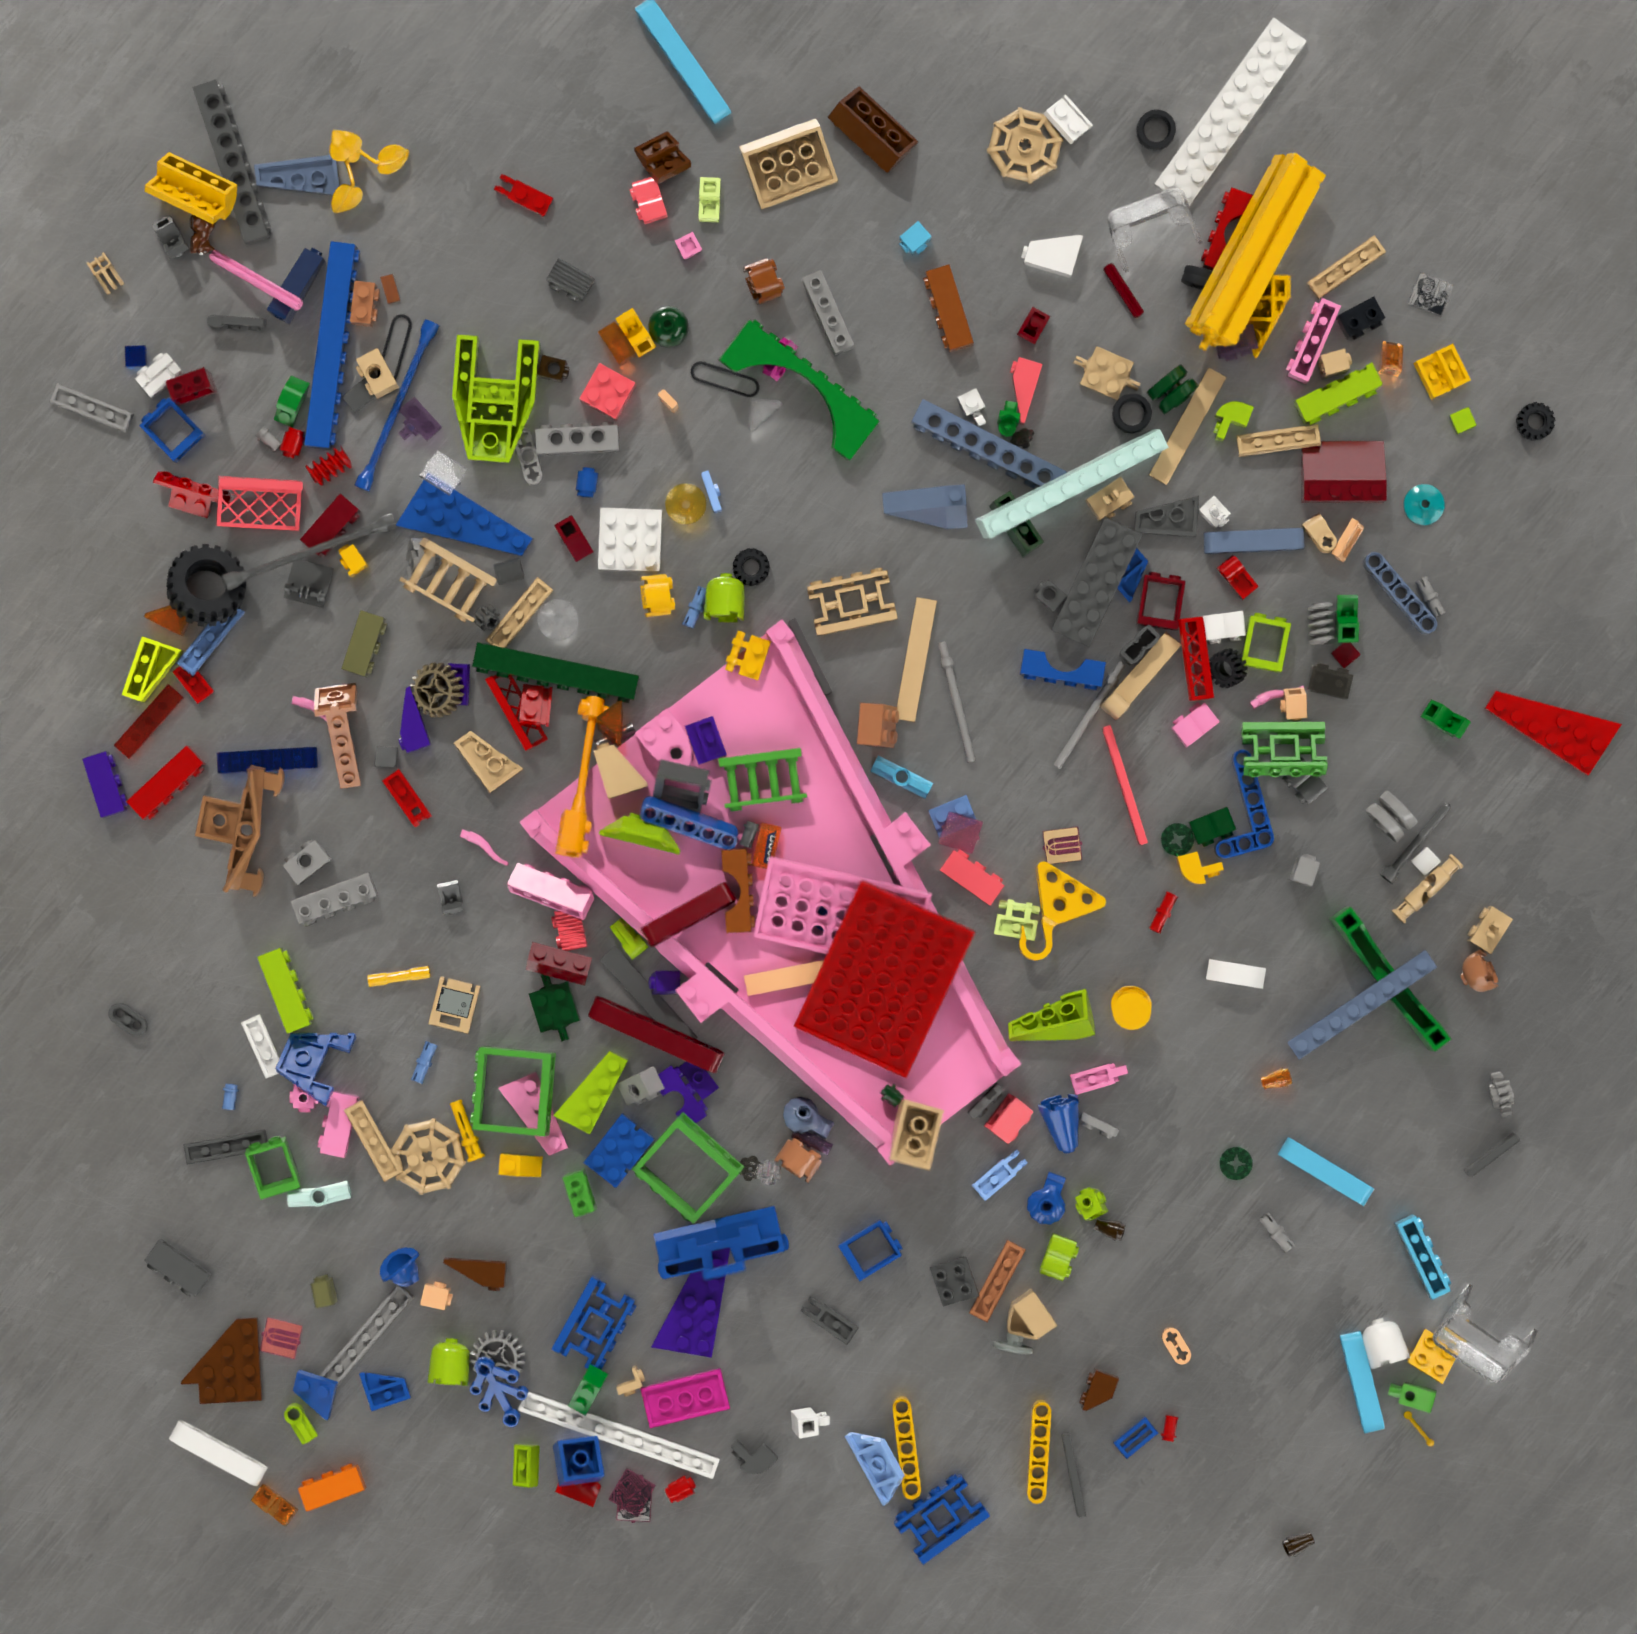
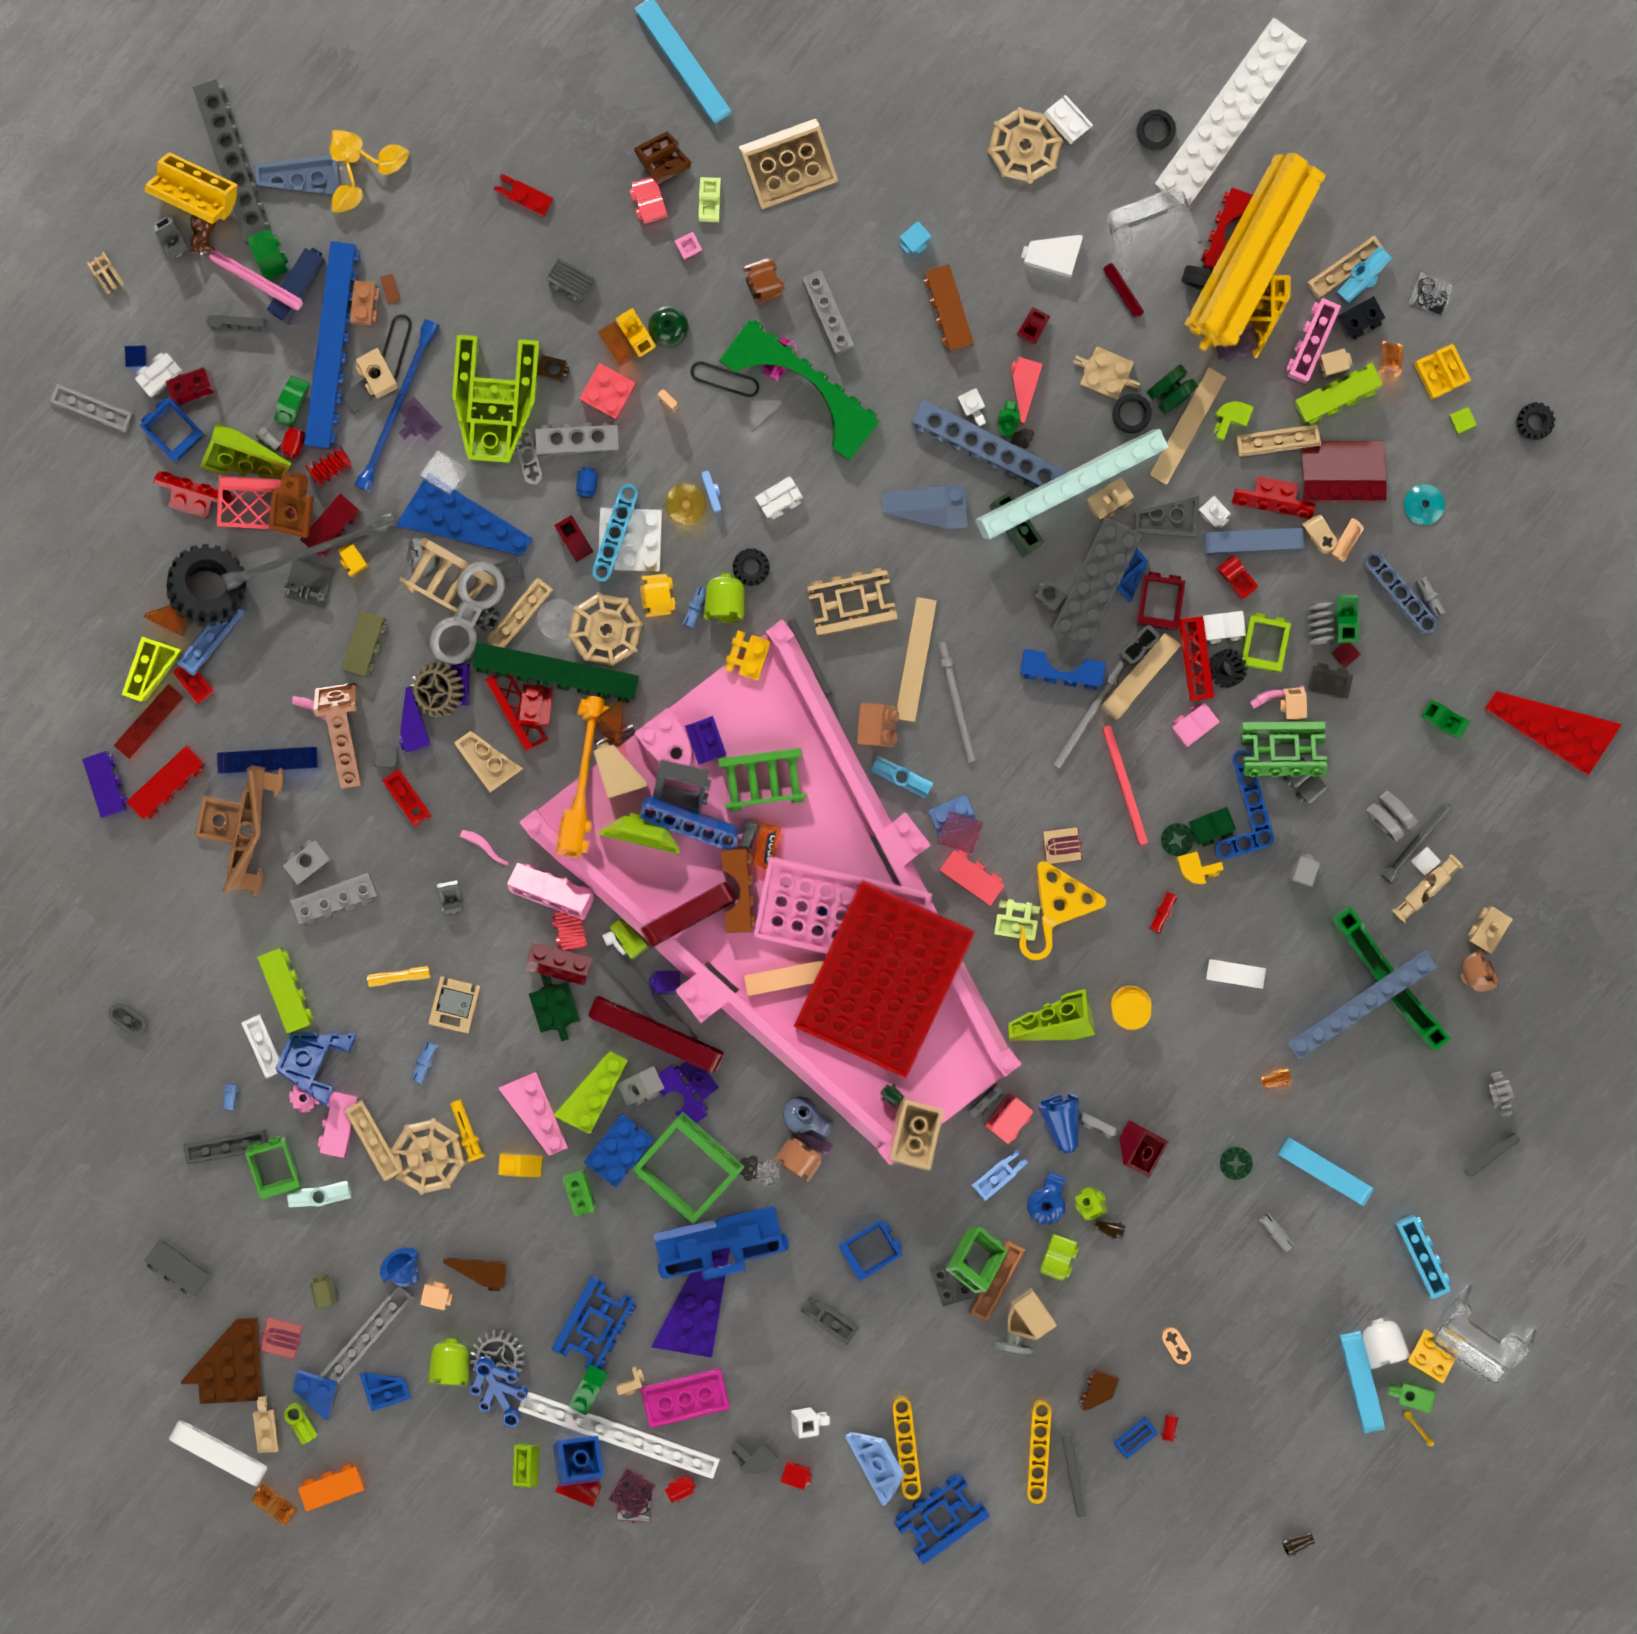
bright green window [470,1046,556,1137] -> none
reddish brown slope [827,86,919,173] -> none
bright pink hinge [1070,1063,1128,1095] -> none
none -> lime wedge [200,423,291,479]
none -> green brick [247,228,289,280]
none -> tan plate [253,1396,279,1453]
none -> dark orange plate [268,472,314,538]
none -> light grey bar [430,561,505,665]
none -> tan plate [567,591,643,668]
none -> medium azure beam [592,484,638,582]
none -> white hand [602,931,626,955]
none -> white brick [755,476,803,520]
none -> red brick [780,1460,813,1490]
none -> bright green window [946,1227,1008,1293]
none -> dark red slope [1119,1120,1169,1177]
none -> red bracket [1231,476,1316,519]
none -> medium azure piece [1337,246,1392,304]

